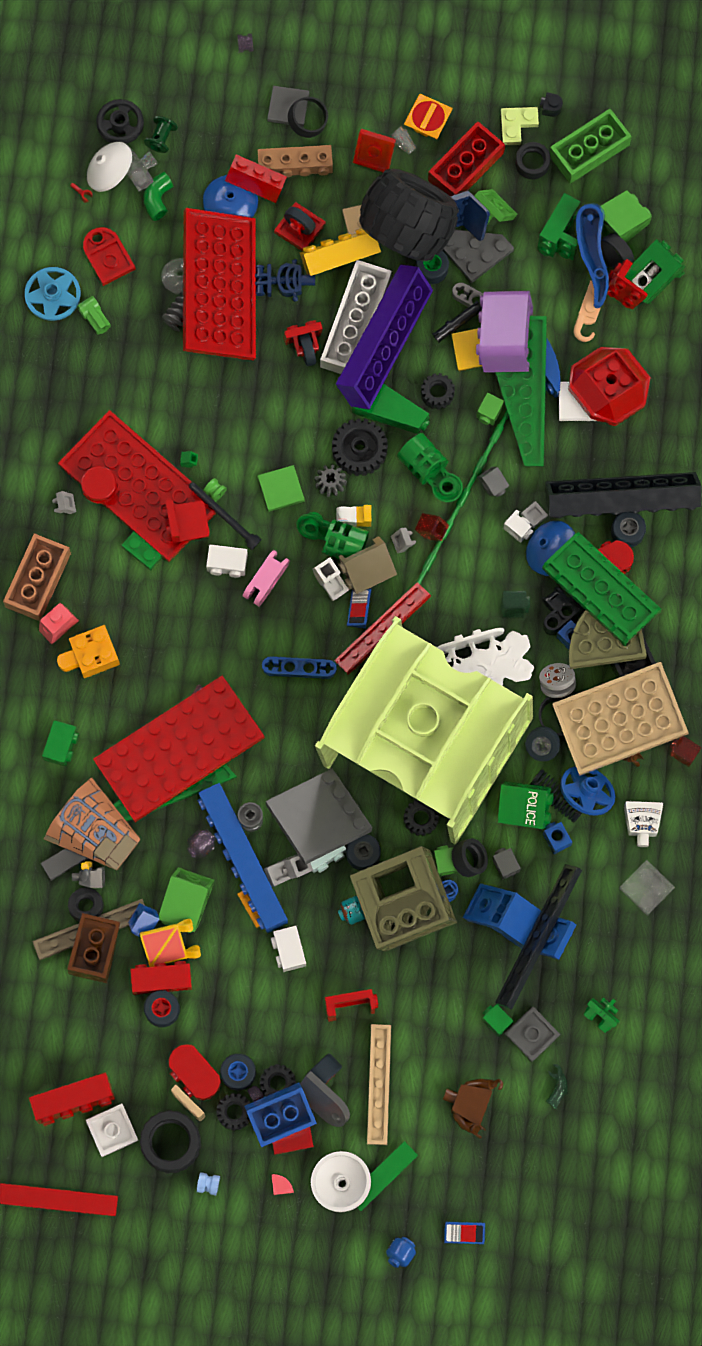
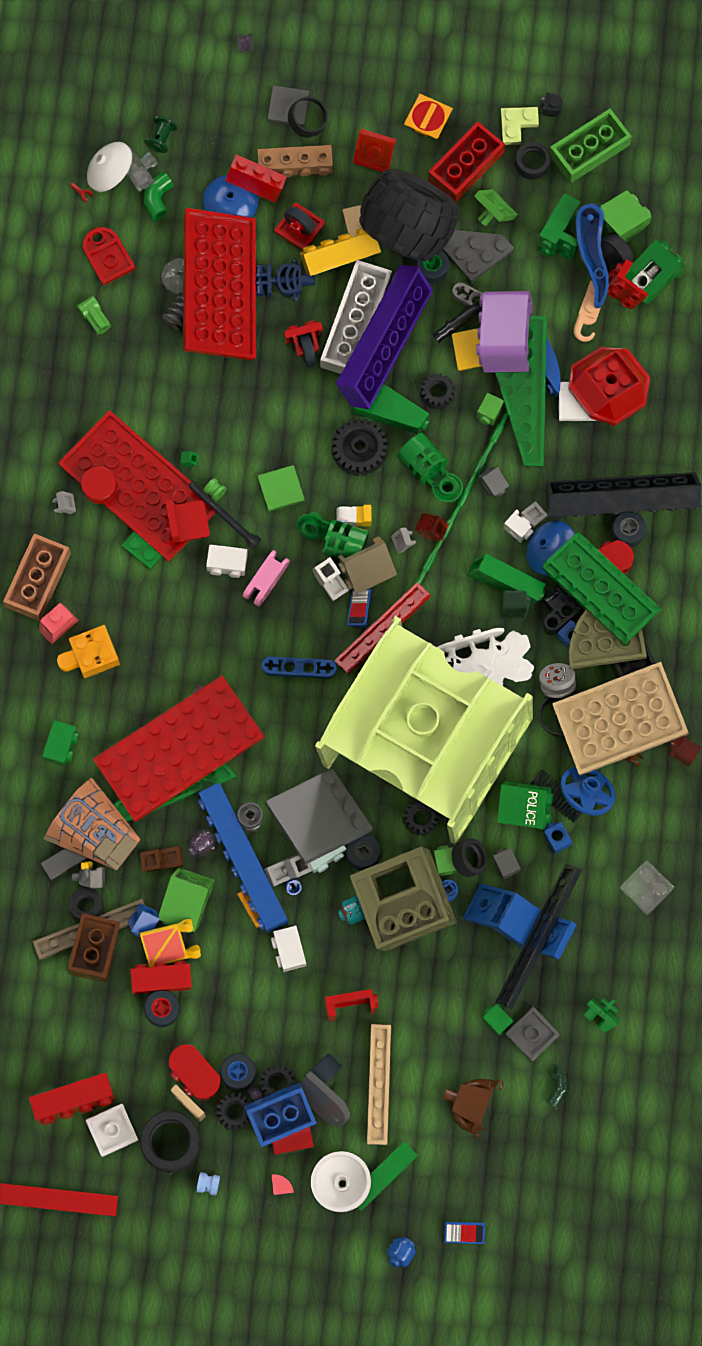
dark azure wheel [25,267,81,321] -> none
black wheel [96,99,144,144] -> none
dark grey gear [315,464,347,497] -> none
clear cone [391,127,417,155] -> none
dark blue bracket [451,191,490,241] -> none
black wheel [525,727,560,761] -> none
white torso [624,801,663,847] -> none
none -> reddish brown slope [140,846,184,872]
none -> blue hinge [285,878,302,895]
none -> green slope [467,553,545,603]

